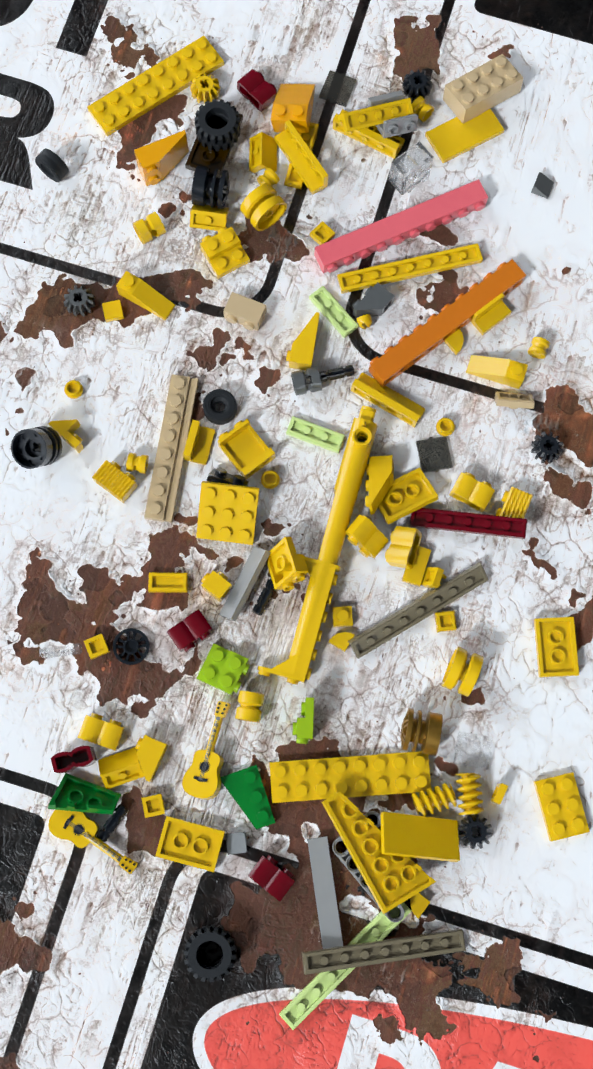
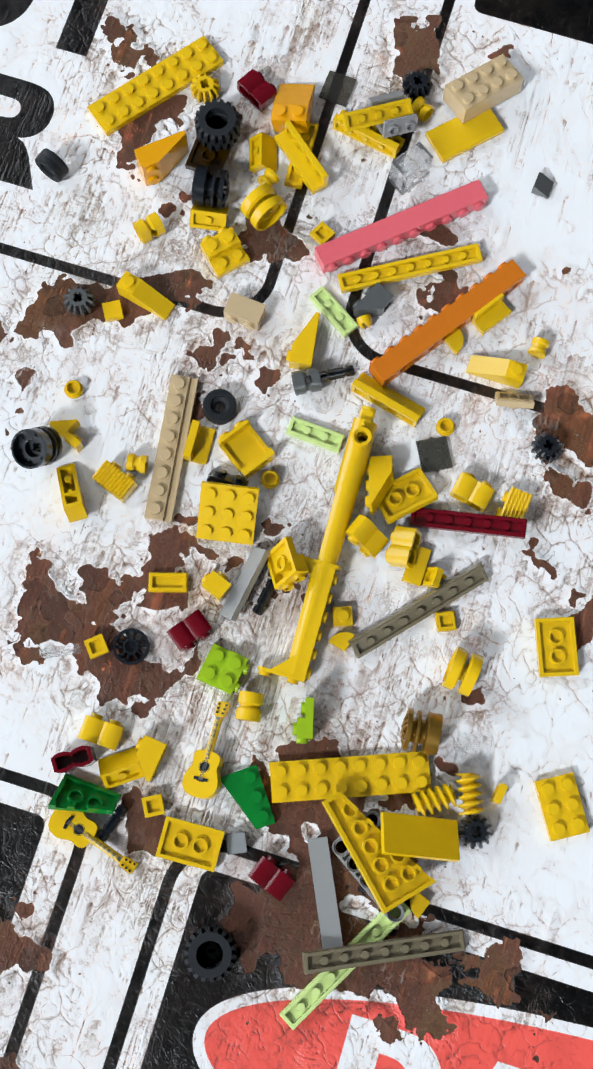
none -> yellow slope [56,463,88,523]

